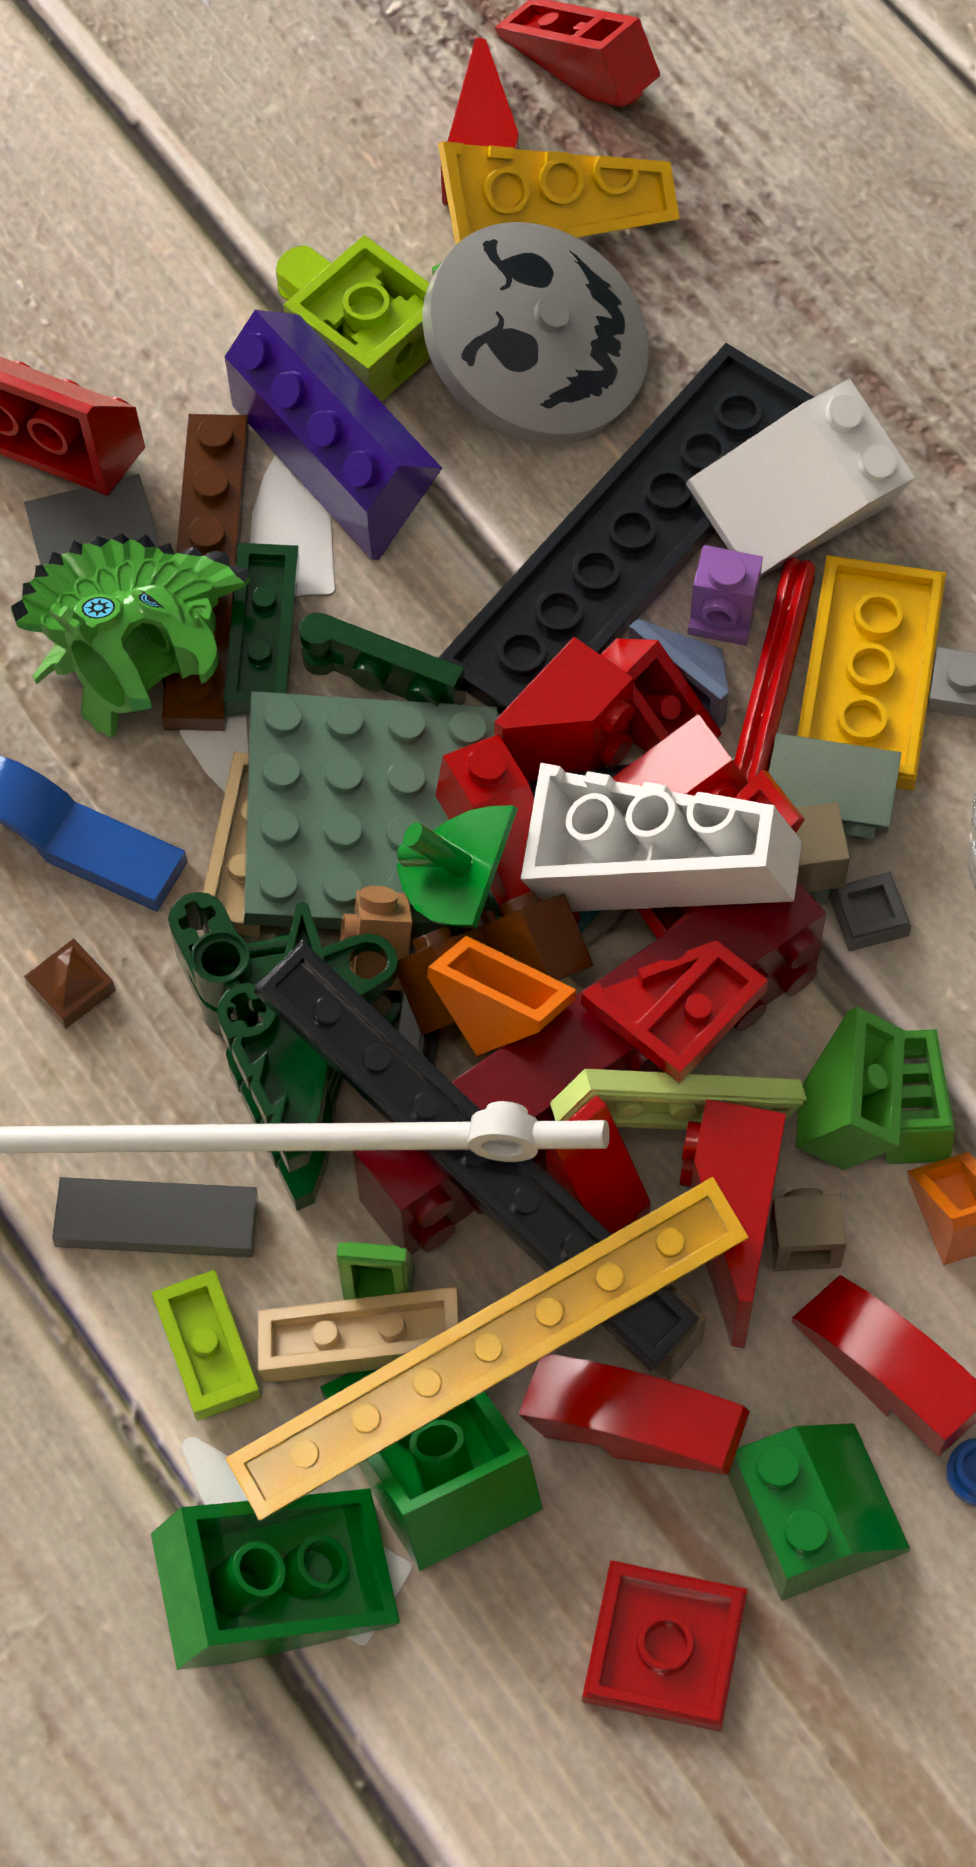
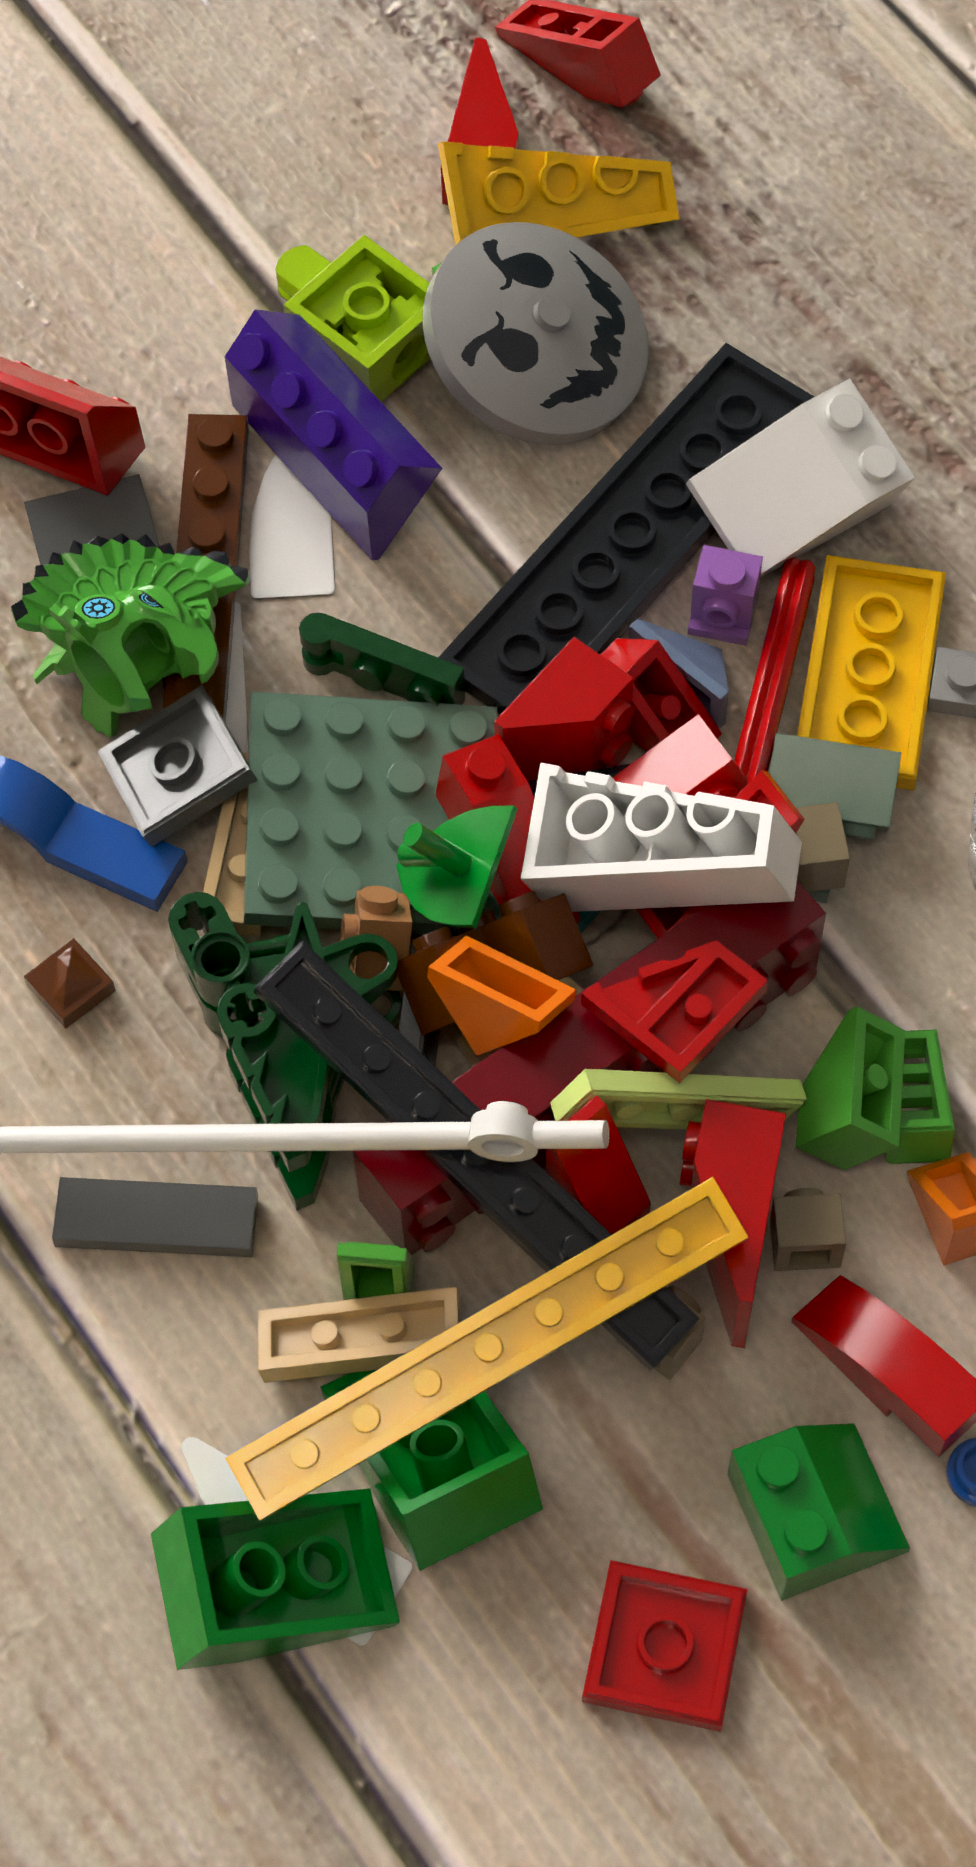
lime plate [151,1269,261,1421] -> none
dark green plate [224,543,300,714] -> none
red slope [518,1354,750,1475] -> none
dark grey tile [829,872,911,952] -> none
none -> dark grey tile [98,685,257,847]

